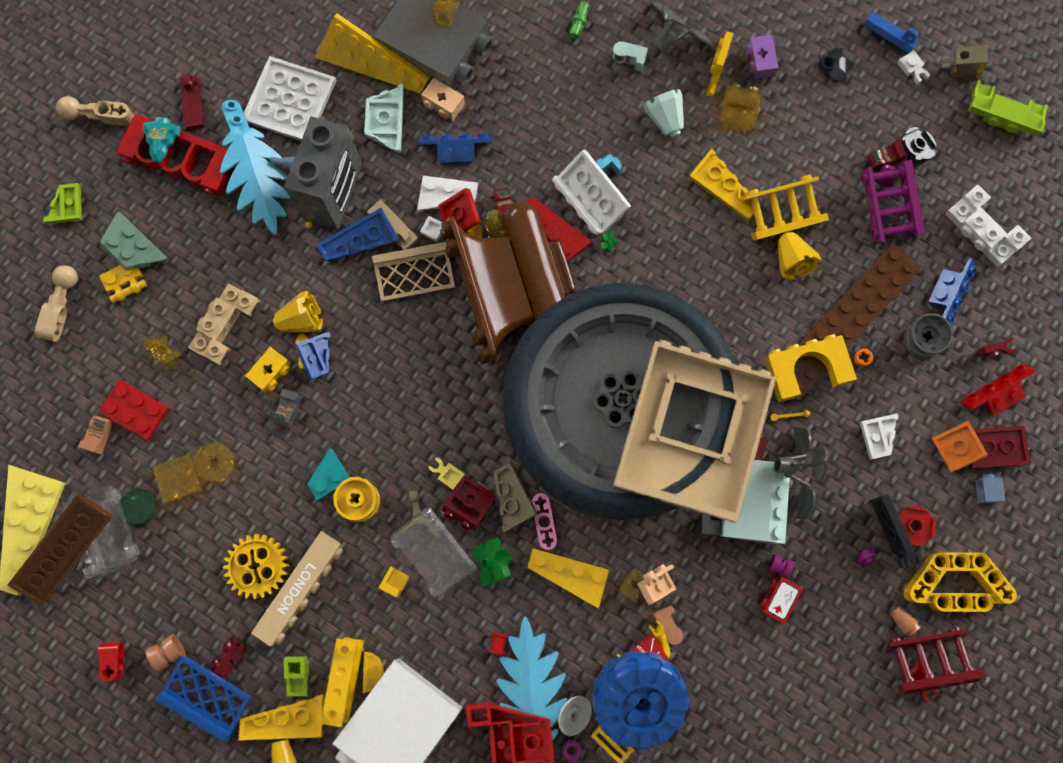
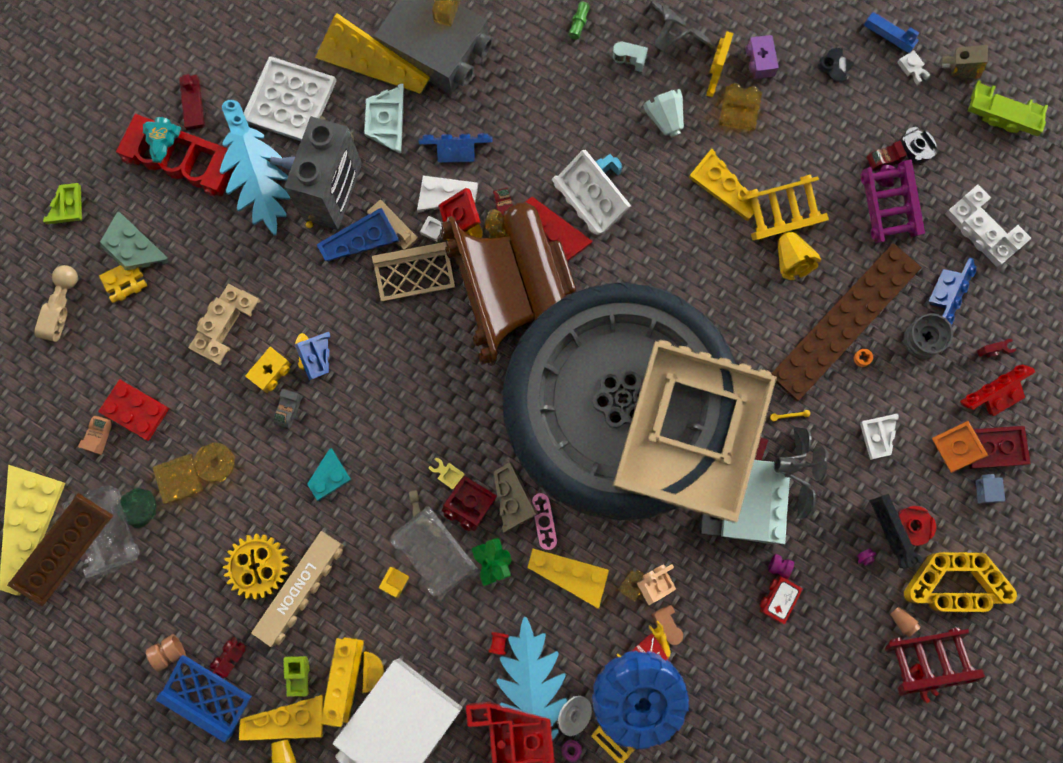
tan beam [56,96,134,126] -> none
red piece [98,641,125,682] -> none
clear yellow piece [144,335,181,371] -> none
yellow cone [273,291,323,332] -> none
yellow wheel [334,477,380,522] -> none
light nougat brick [421,78,465,121] -> none
green plant [600,230,619,253] -> none
yellow arch [764,334,857,403] -> none

